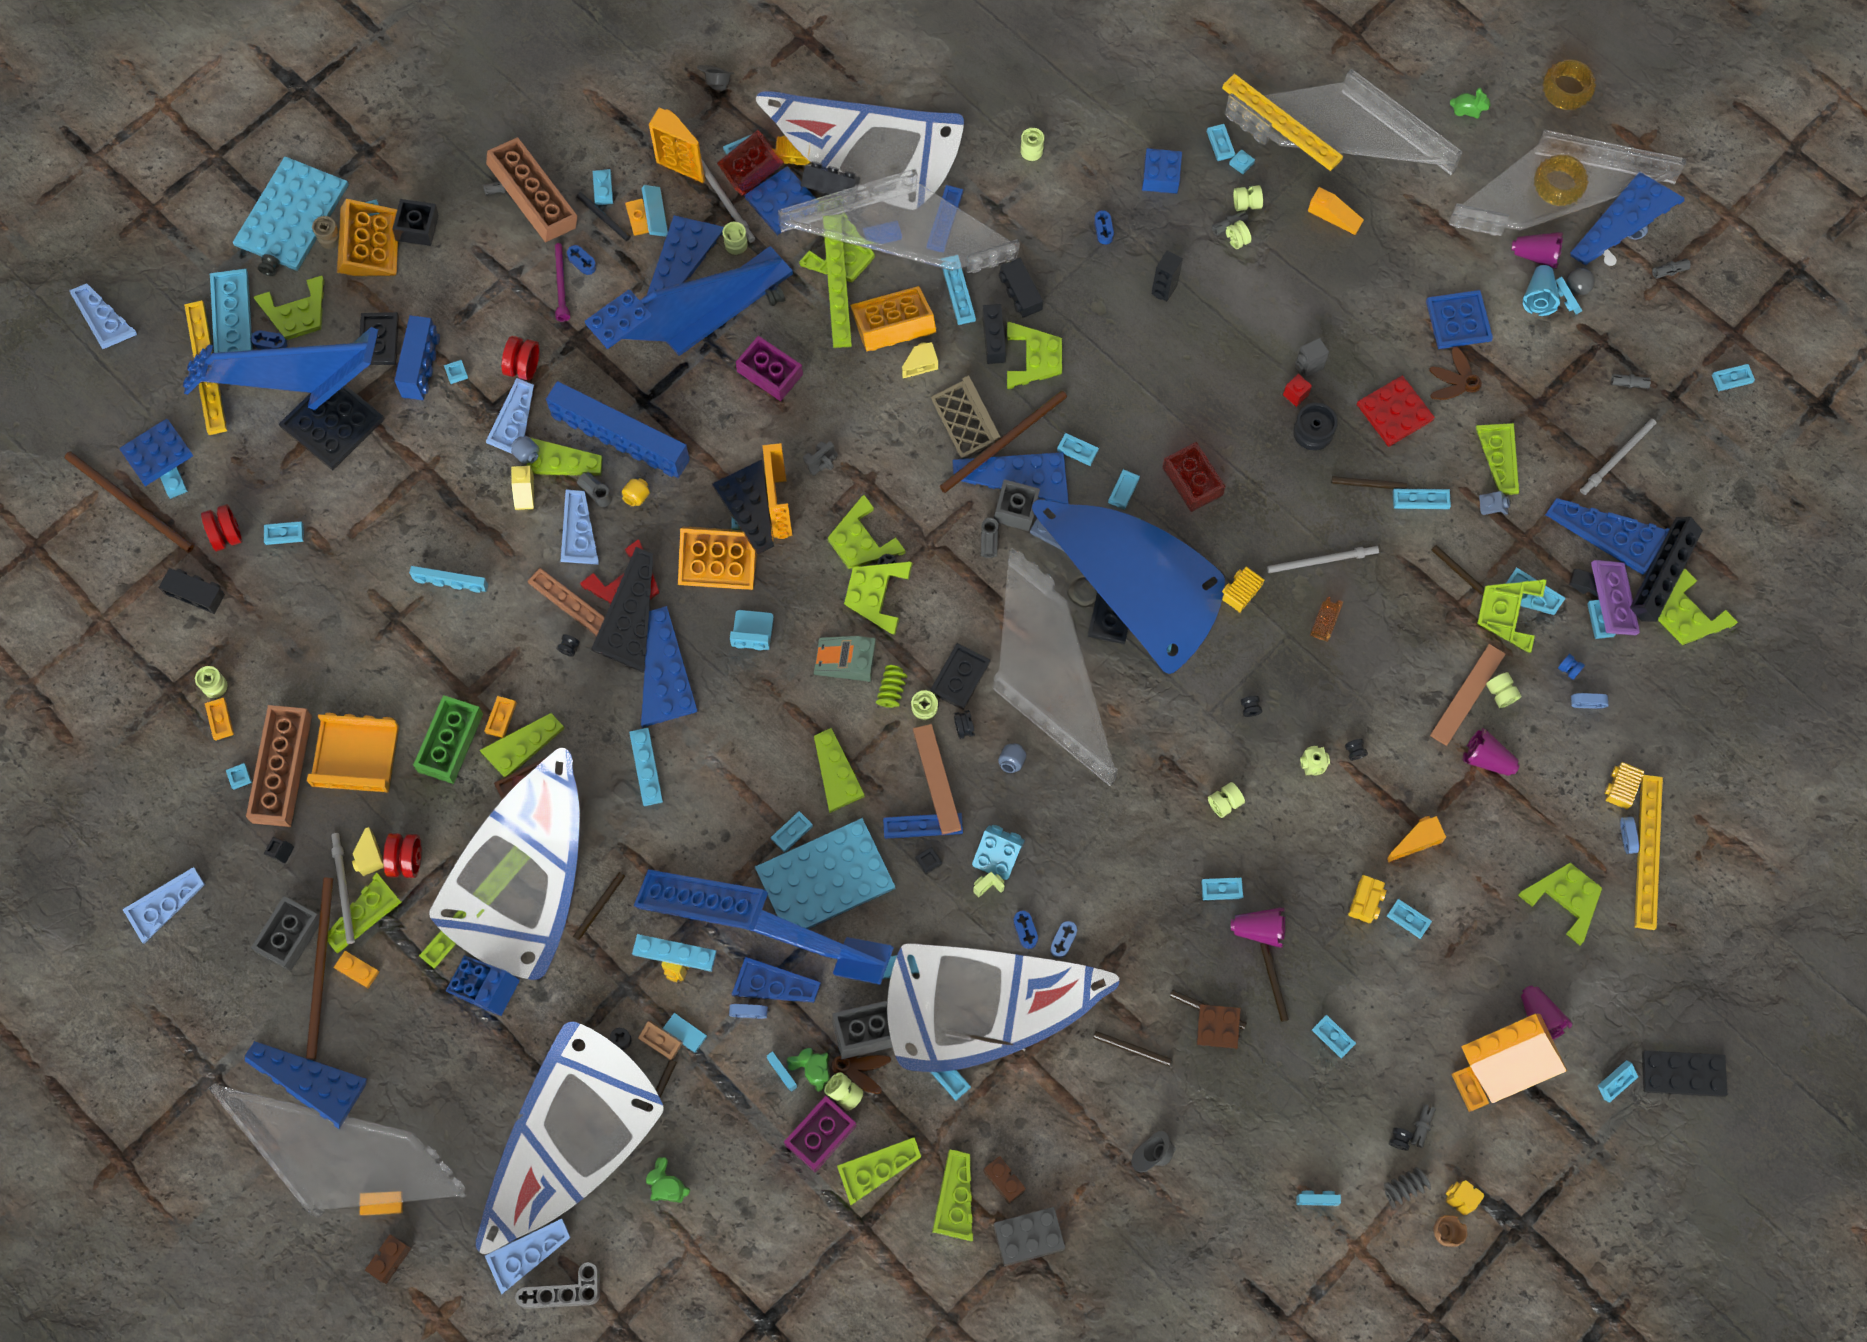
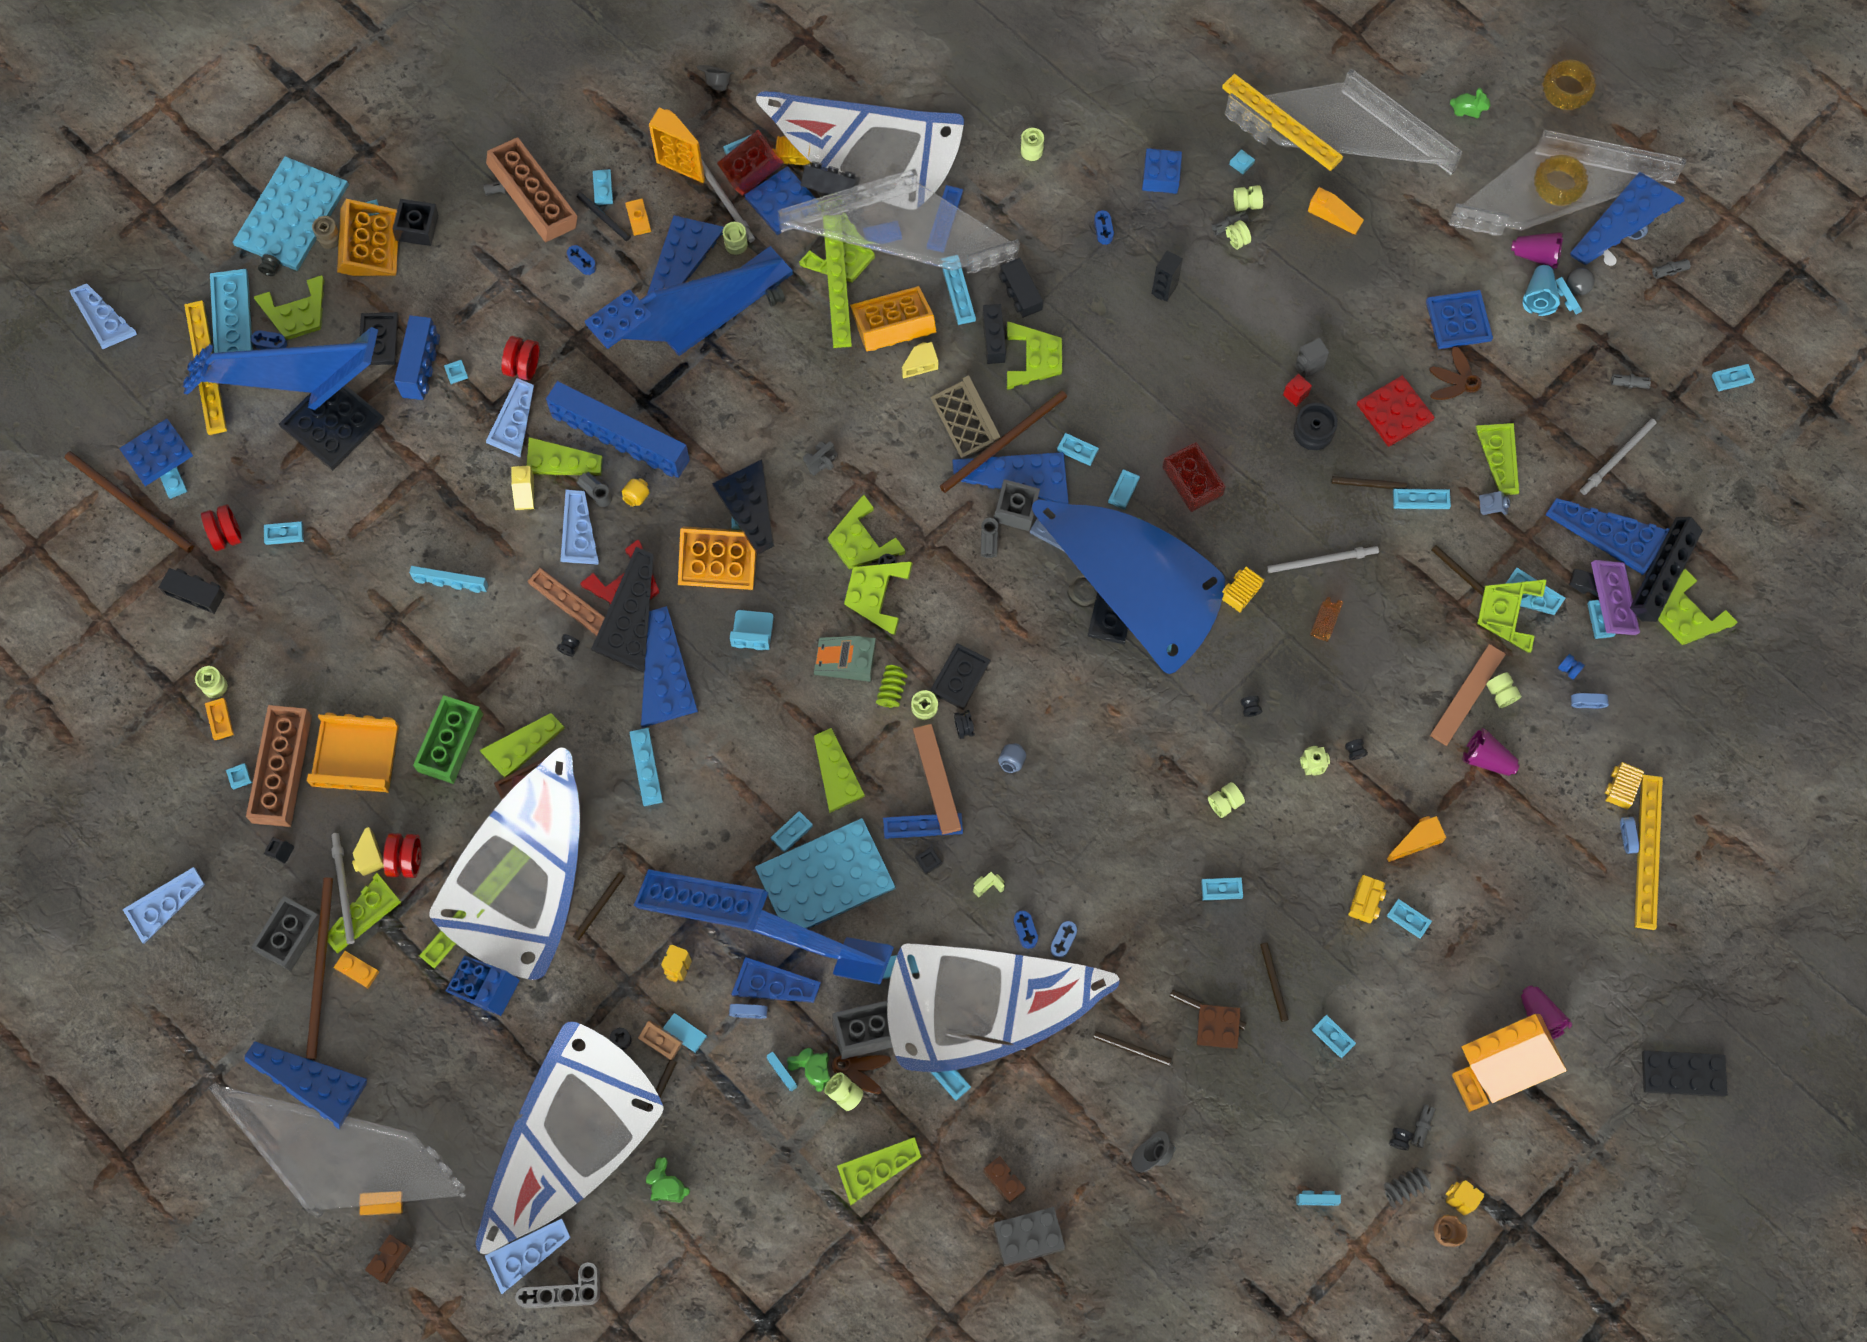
light orange plate [484,696,517,738] -> none
sand blue head [511,436,539,464] -> none
magenta piece [555,243,570,322] -> none
medium azure plate [632,934,717,972] -> none
medium azure tile [642,185,668,237] -> none
magenta brick [736,336,803,401] -> none
light orange panel [762,443,792,539] -> none
magenta brick [784,1096,857,1173] -> none
lime wing [932,1149,973,1242] -> none
medium azure bracket [972,825,1025,880] -> none
clear piece [993,548,1118,786] -> none
medium azure plate [1207,124,1235,161] -> none
magenta cone [1231,907,1285,948] -> none
lime wing [1518,863,1602,945] -> none
medium azure plate [1598,1060,1638,1103] -> none

